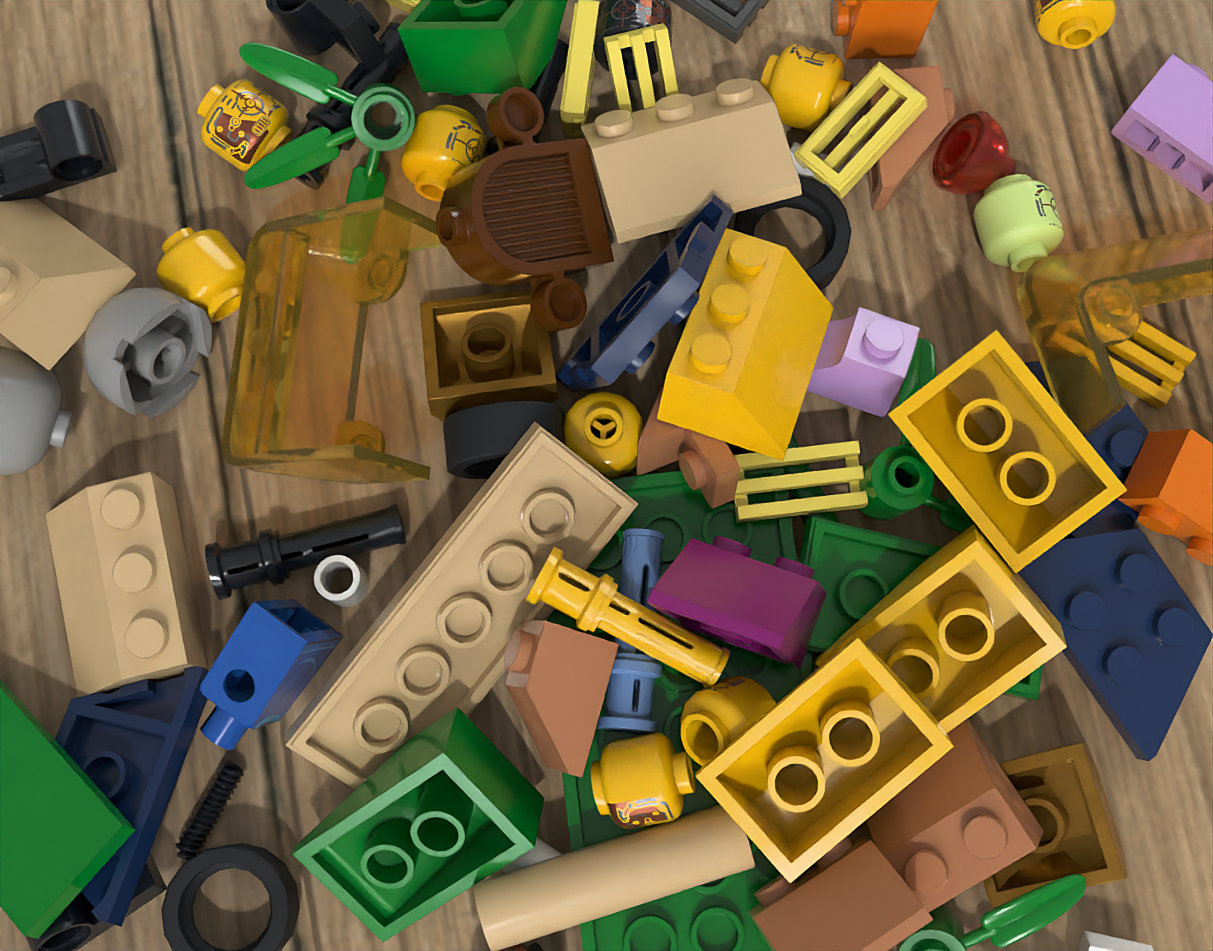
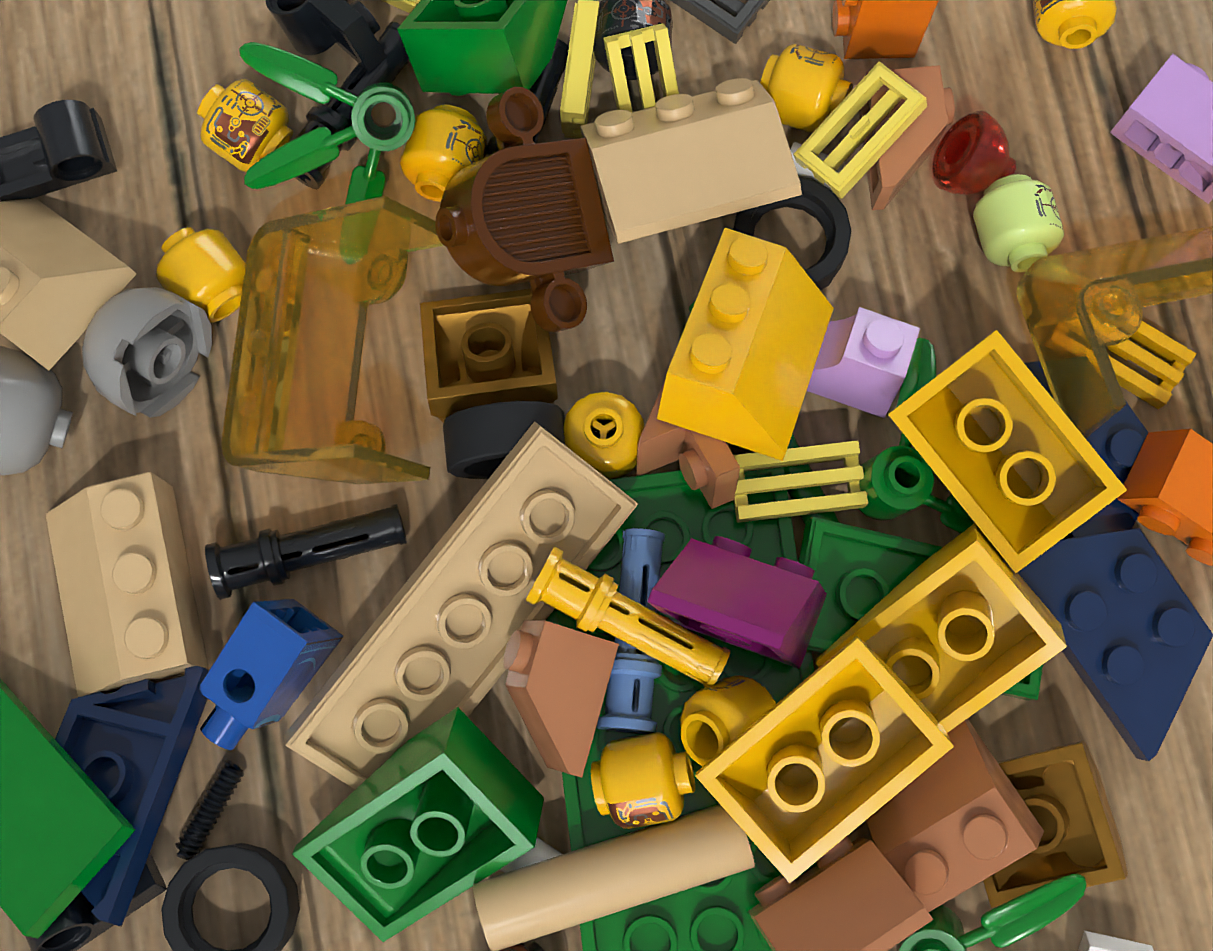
white hinge [314,555,369,607] -> none
dark blue wing [555,193,733,392] -> none

